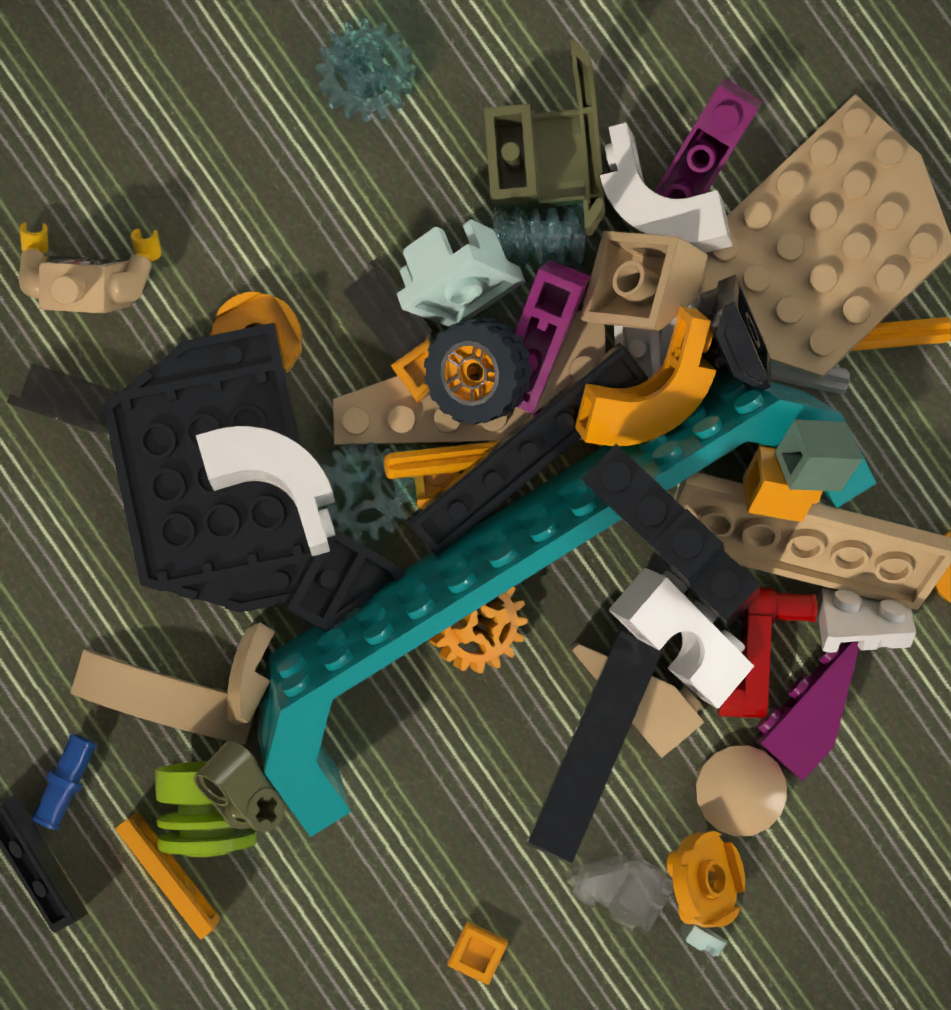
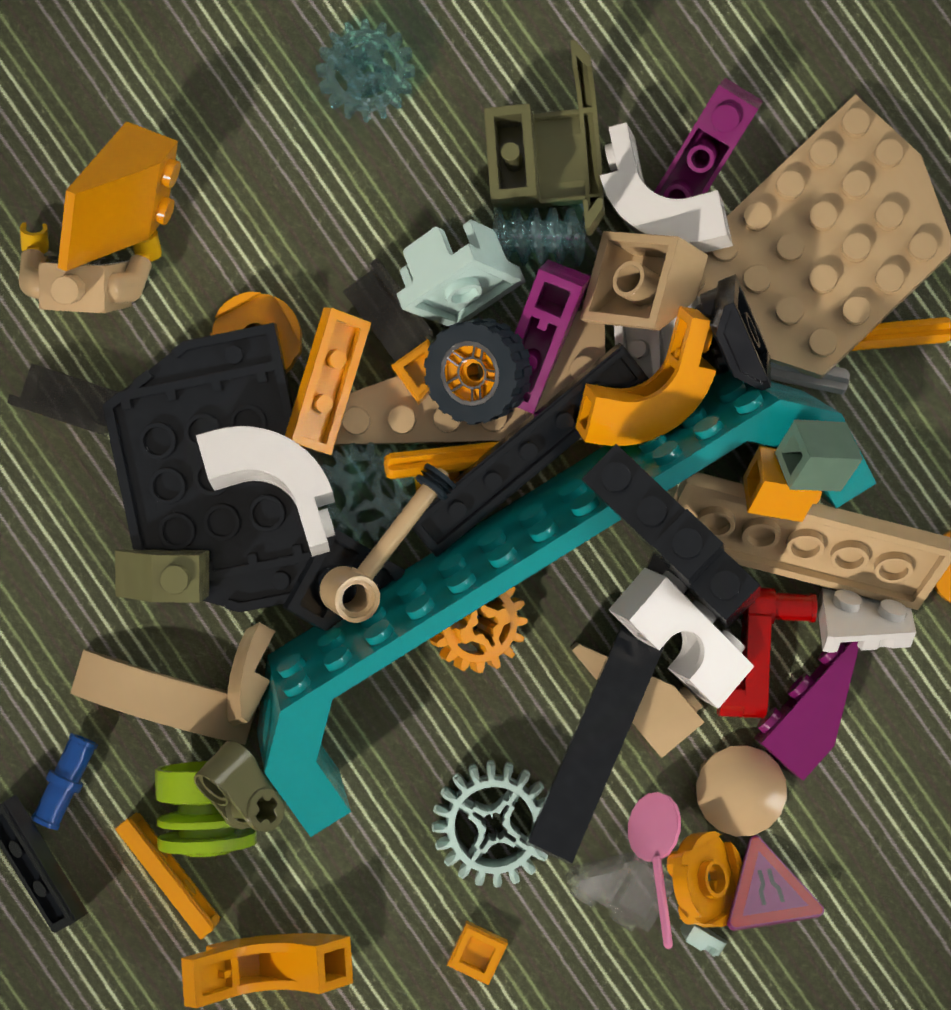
none -> light orange slope [58,121,181,271]
none -> olive slope [115,550,209,603]
none -> light orange arch [181,933,353,1008]
none -> light orange panel [285,307,371,455]
none -> tan piece [320,463,456,623]
none -> light aqua gear [432,760,548,888]
none -> bright pink piece [628,792,681,949]
none -> piece [727,835,824,931]

